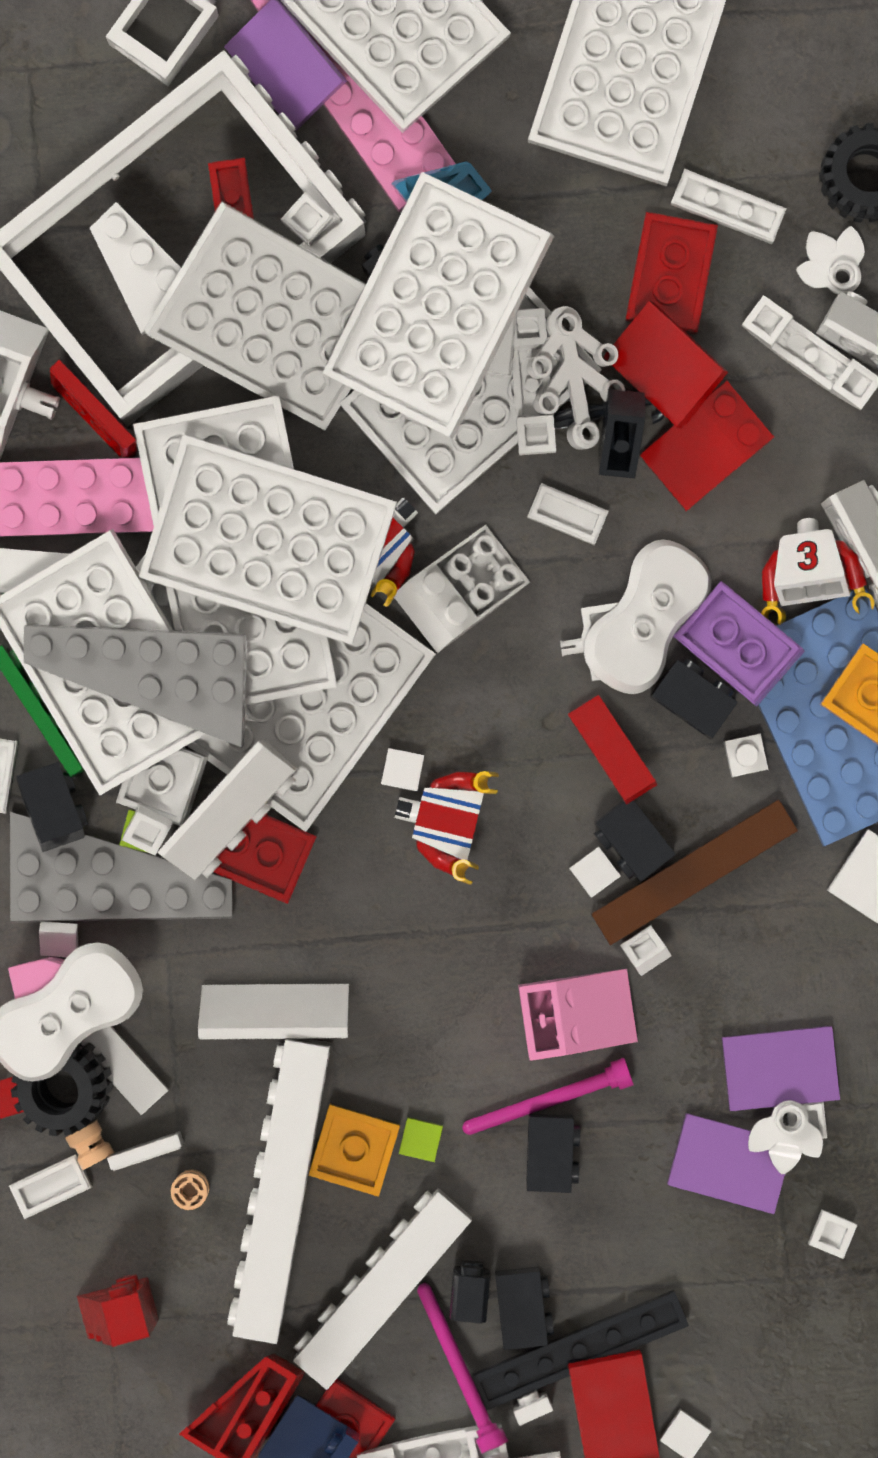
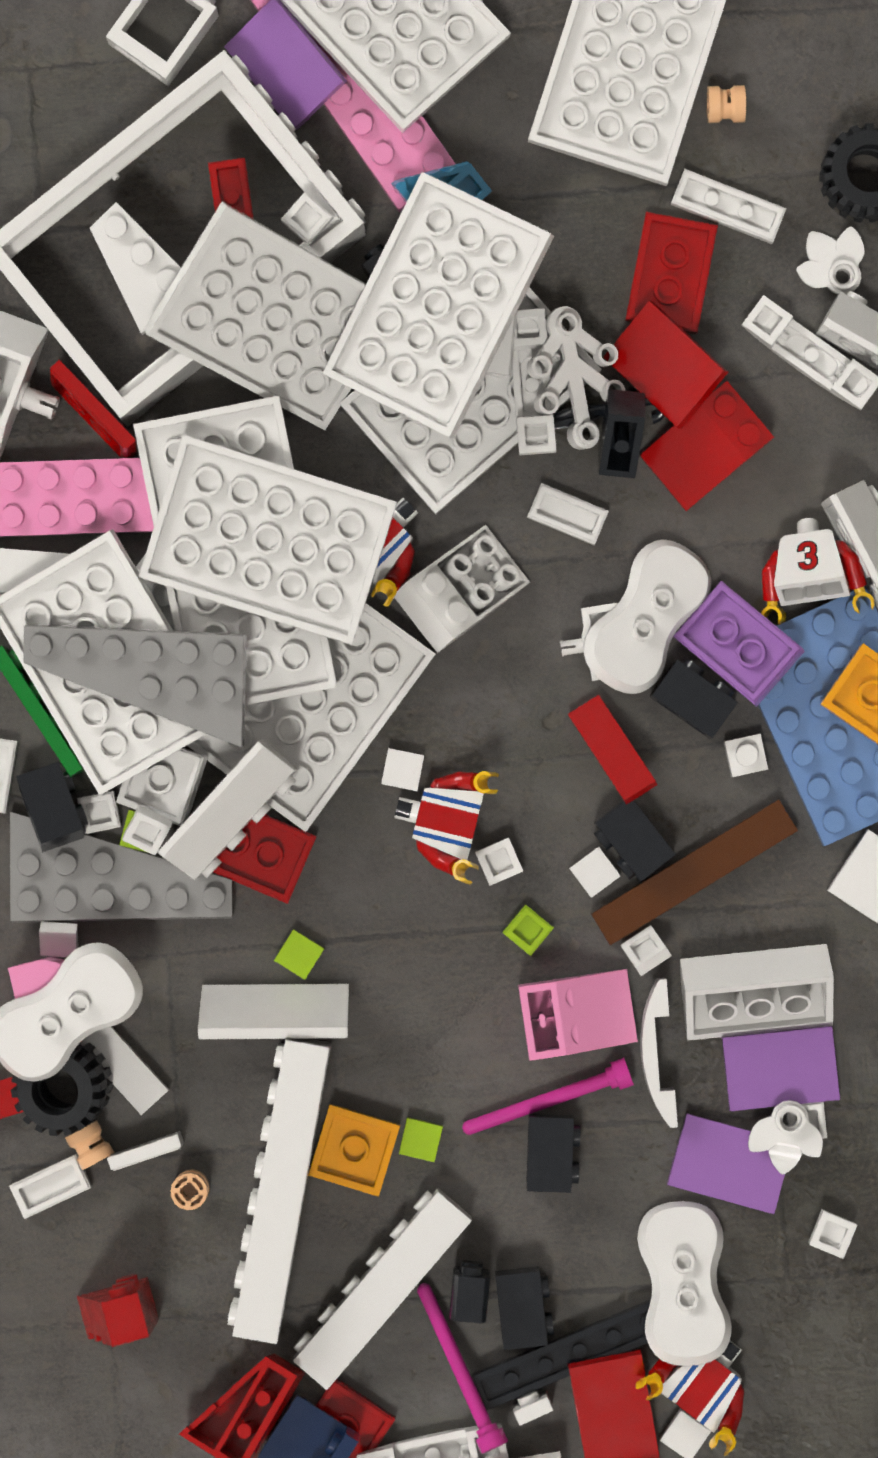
none -> white tile [77,791,122,834]
none -> lime tile [274,929,325,980]
none -> white plate [475,837,523,886]
none -> lime tile [502,904,554,956]
none -> torso [635,1340,744,1456]
none -> white plate [637,1201,732,1366]
none -> white slope [640,978,678,1128]
none -> white slope [680,944,834,1041]
none -> light nougat wheel [706,85,746,123]

